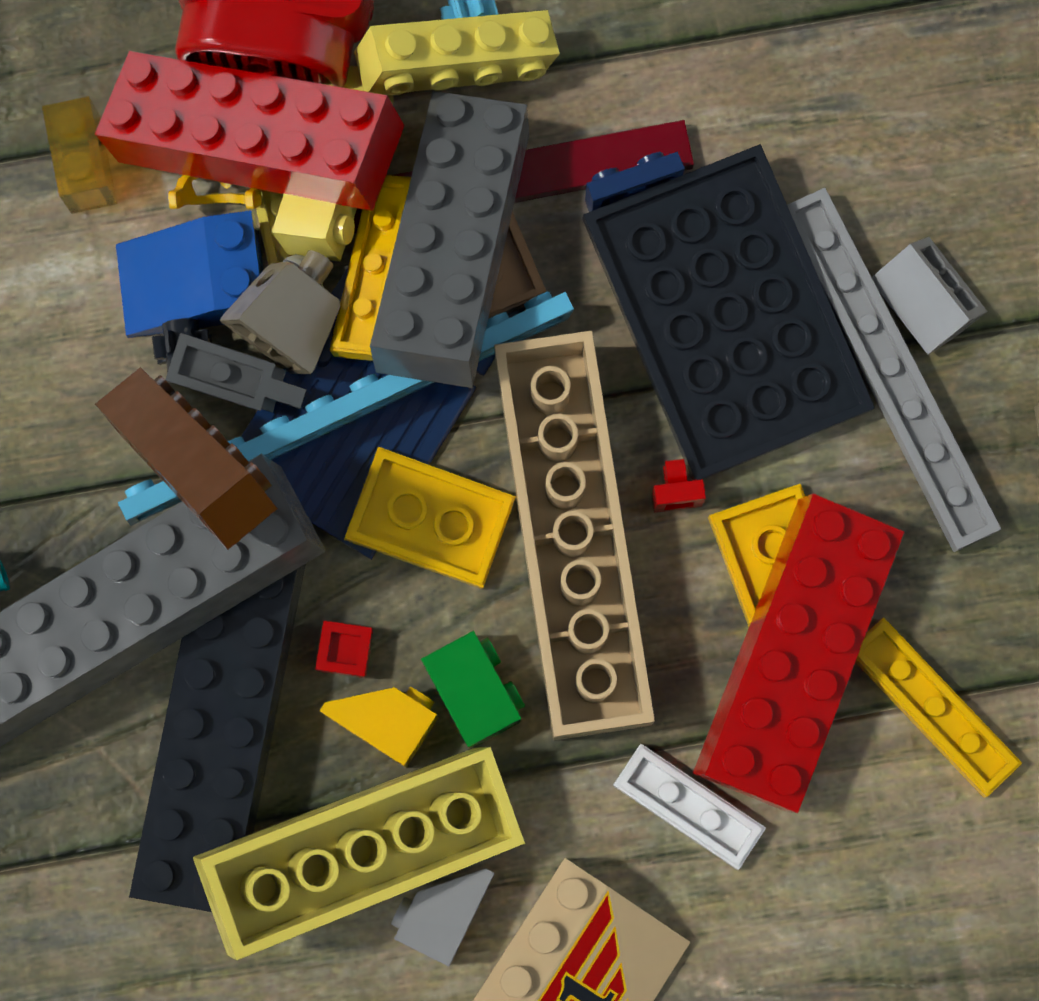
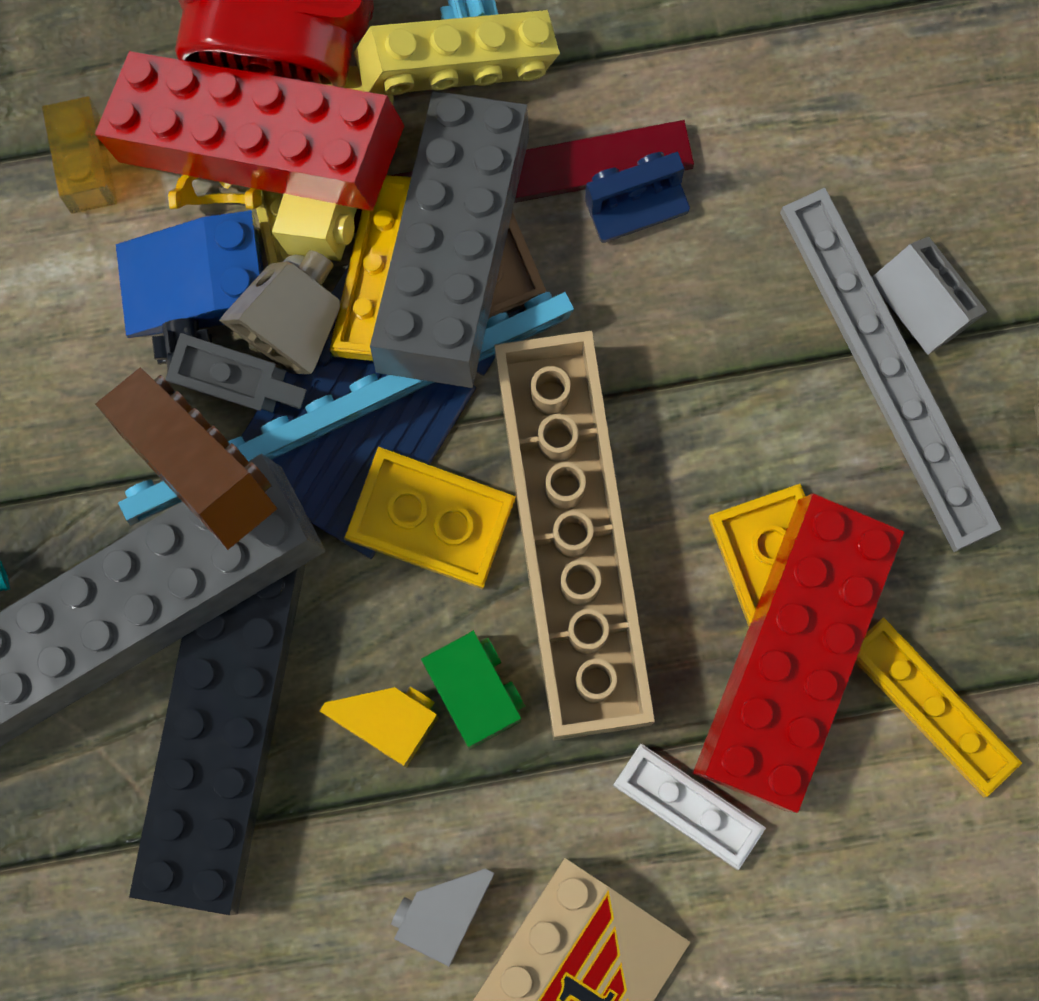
light yellow brick [193,747,525,960] -> none
red plate [315,620,374,678] -> none
black plate [582,144,875,481] -> none
red tile [651,459,706,513] -> none

